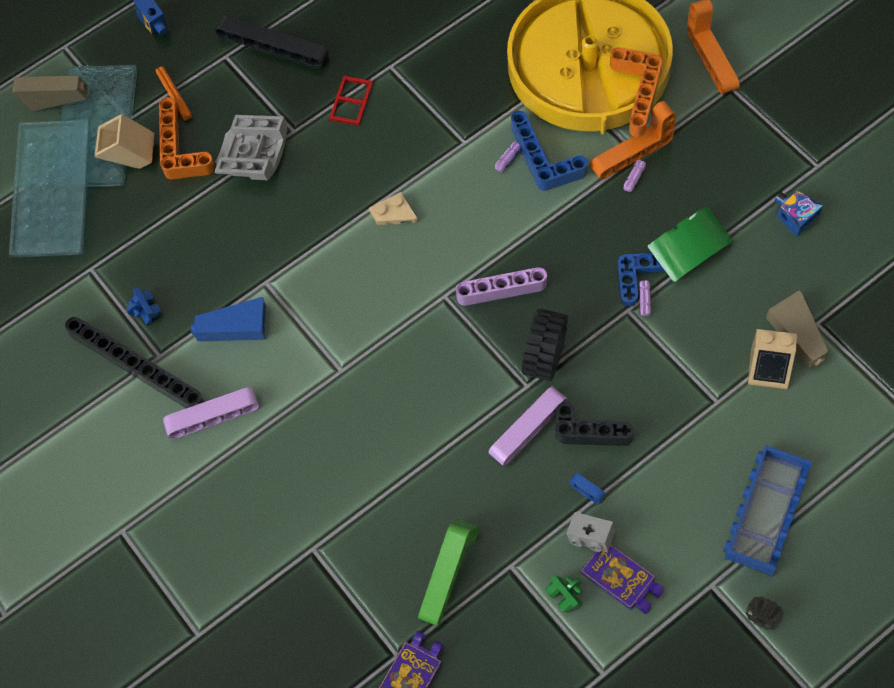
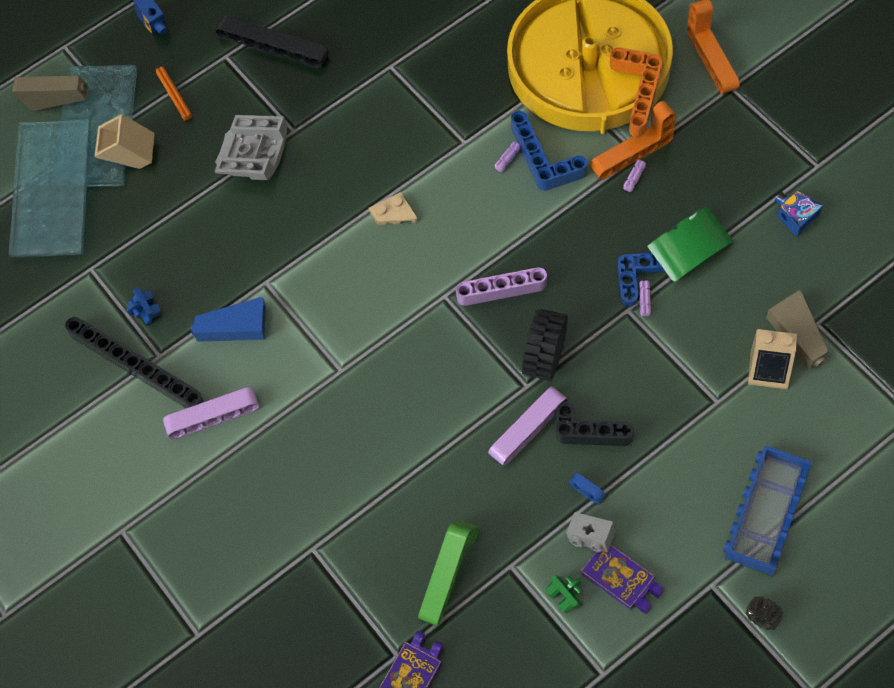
orange beam [159,97,215,179] -> none
red window [329,76,373,126] -> none

